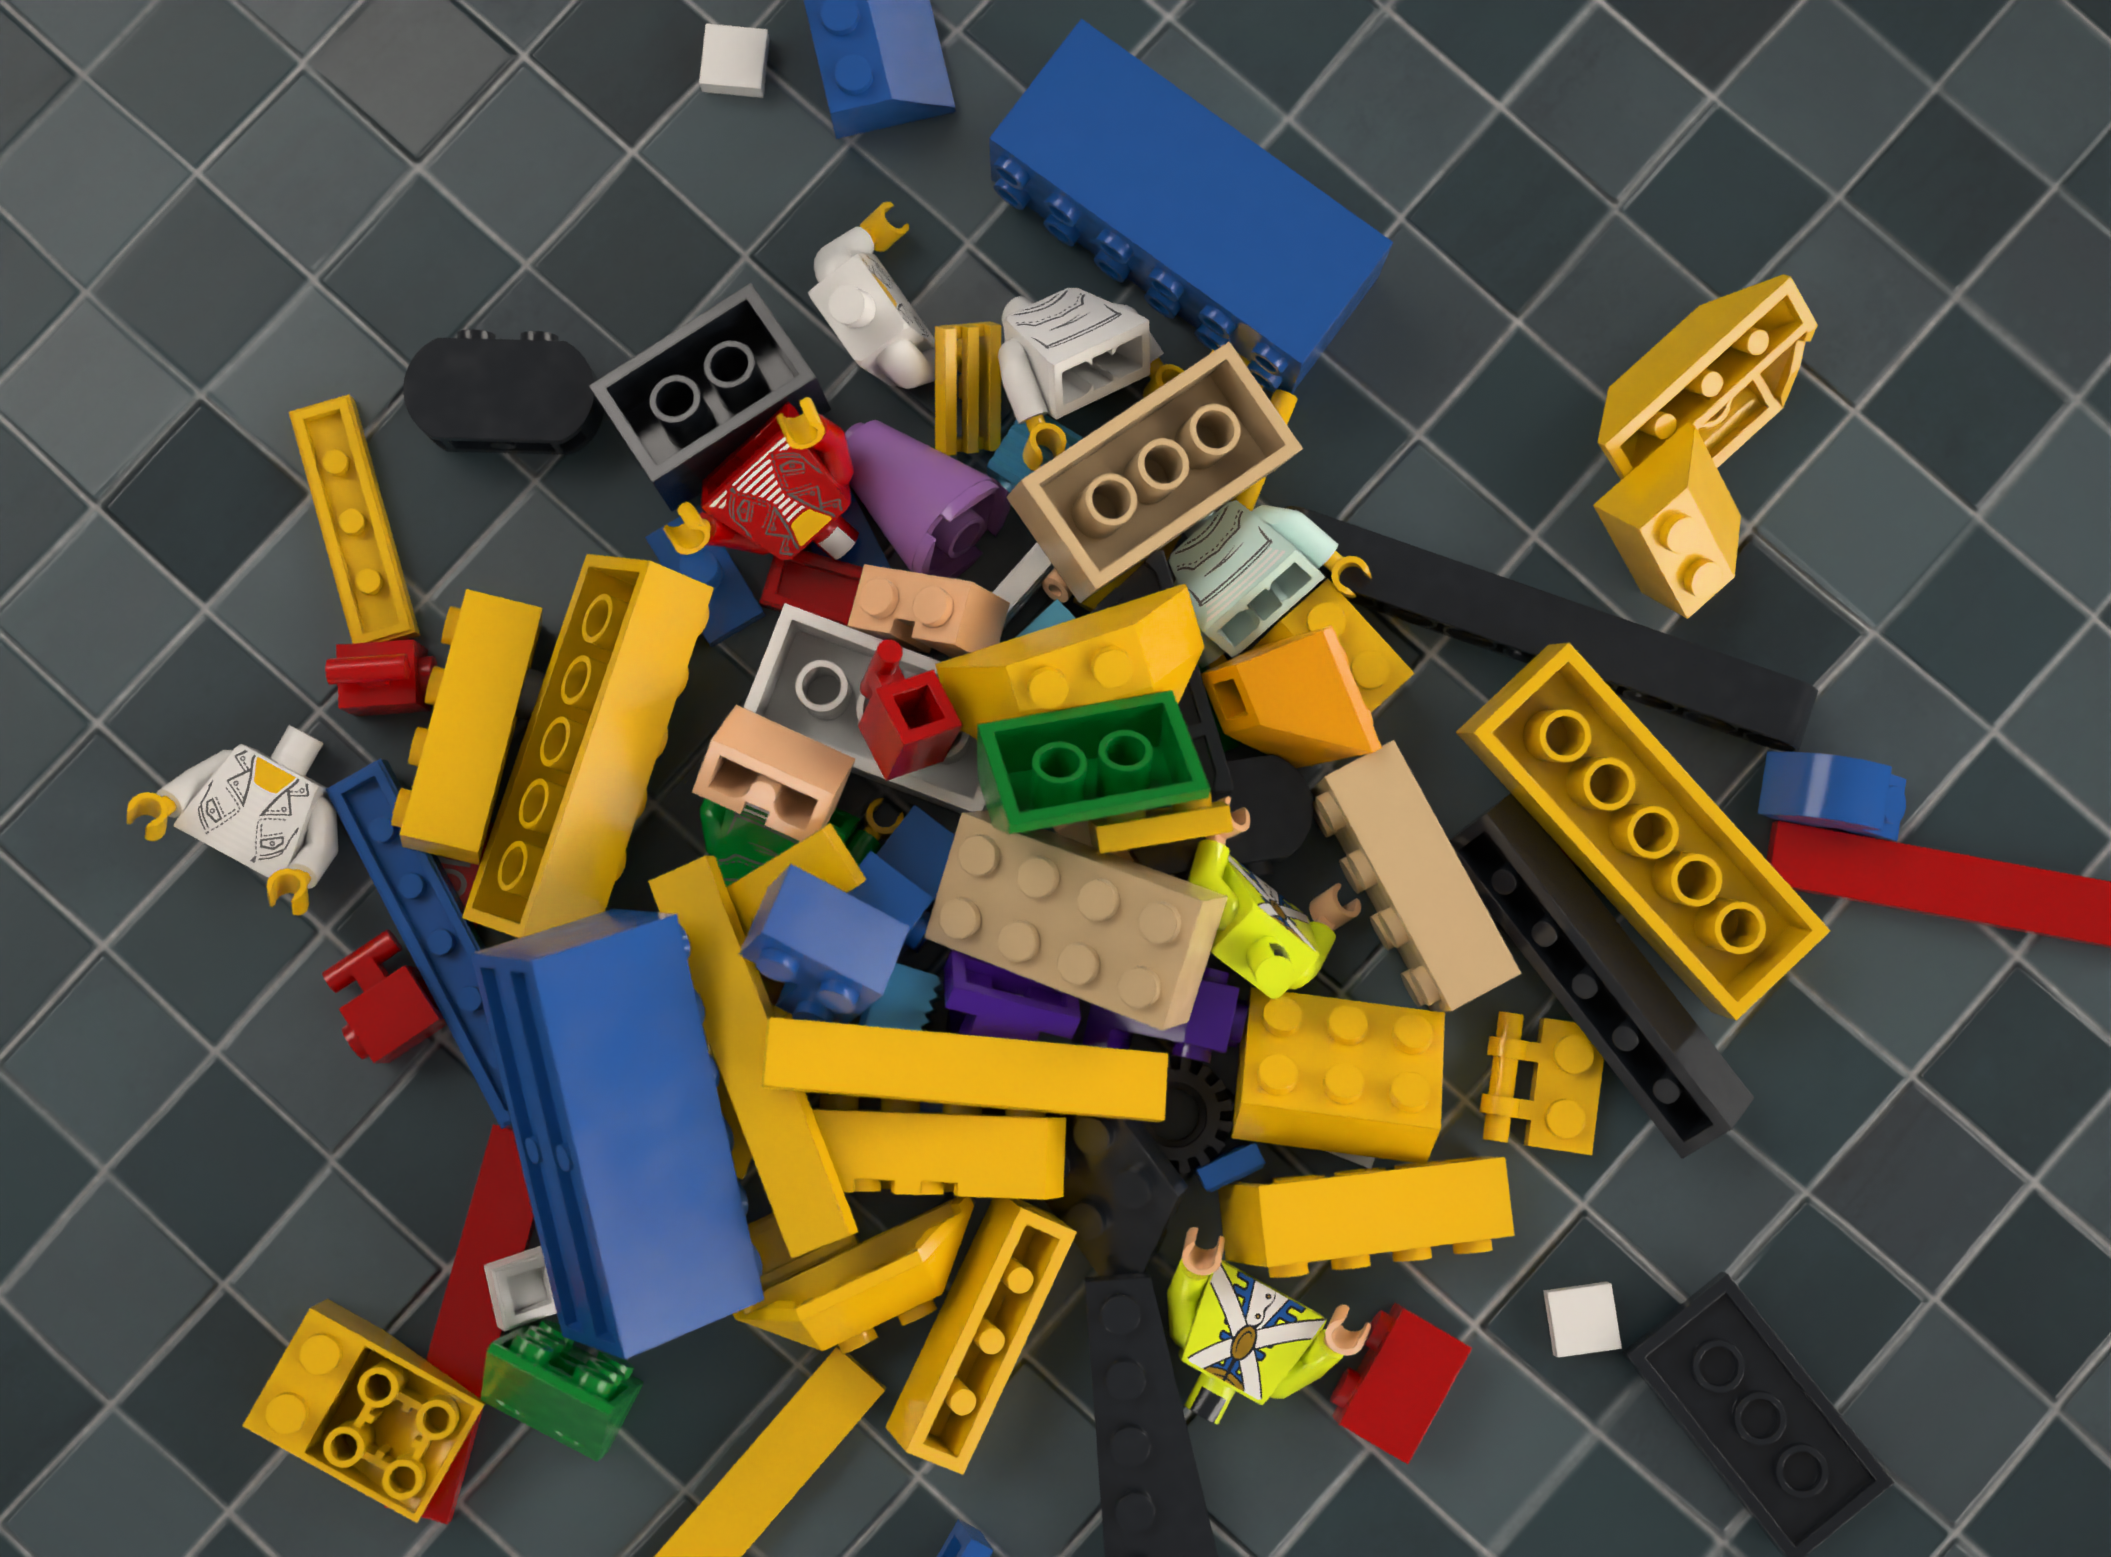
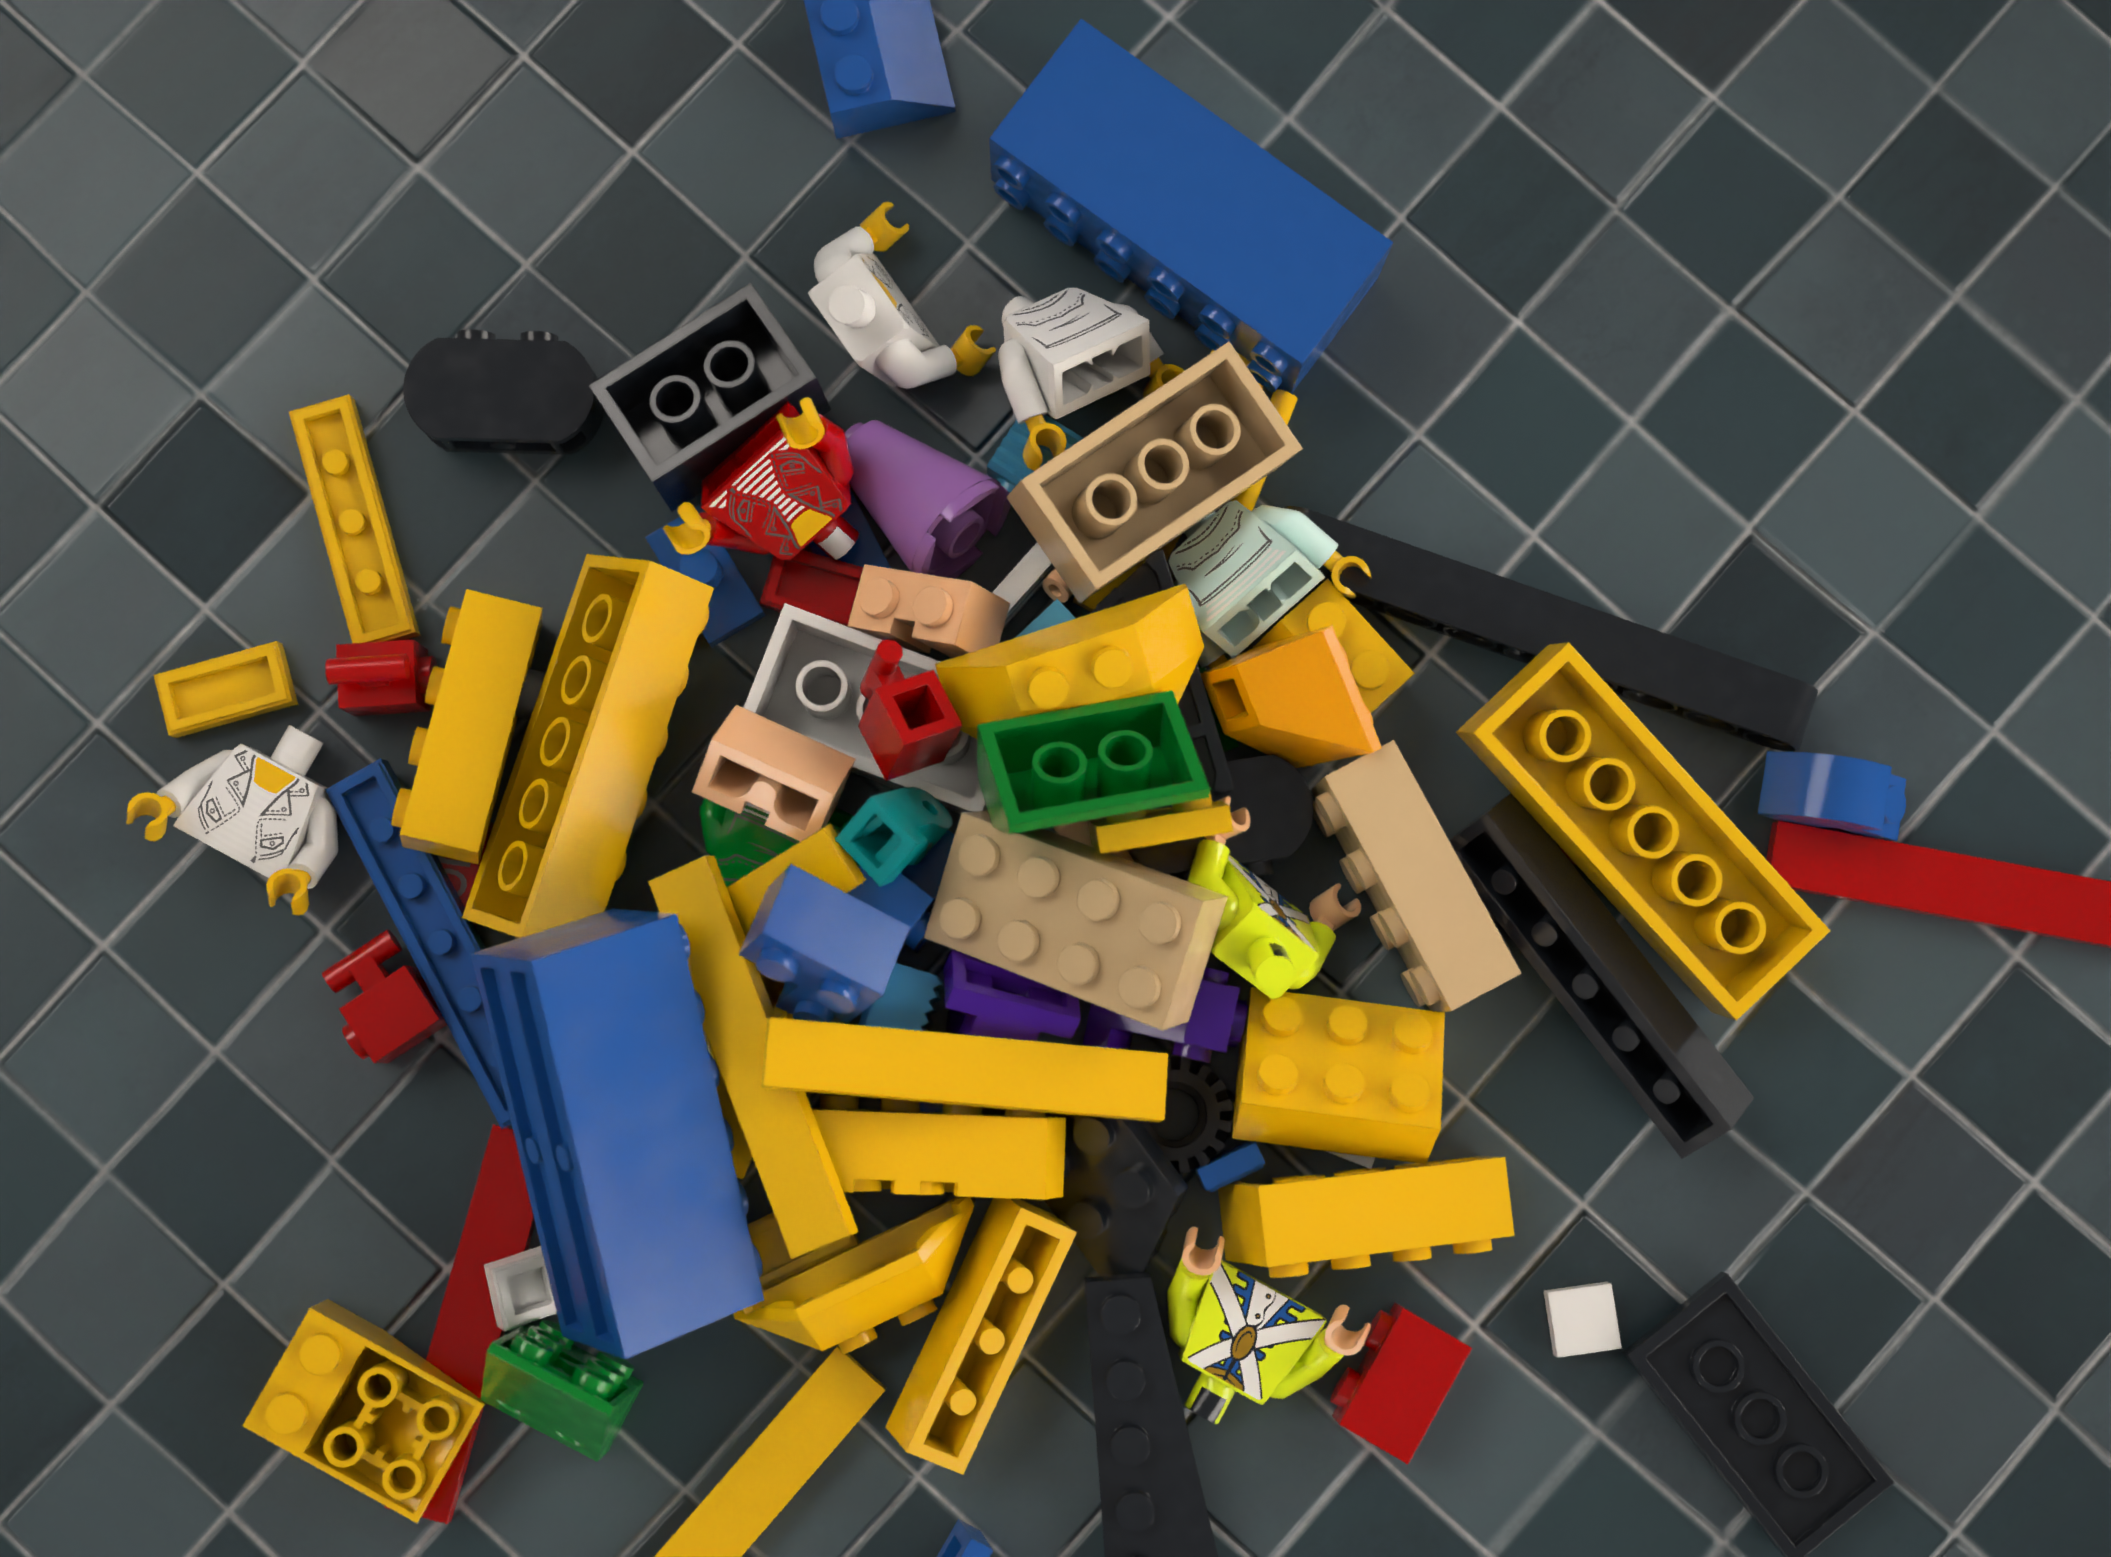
white tile [699,24,770,98] -> none
yellow tile [935,321,1001,456] -> none
yellow plate [1479,1011,1604,1155] -> none
yellow slope [1593,422,1741,619] -> none
yellow wedge [1597,274,1817,480] -> none
none -> yellow tile [153,641,298,738]
none -> teal leg [835,787,953,887]

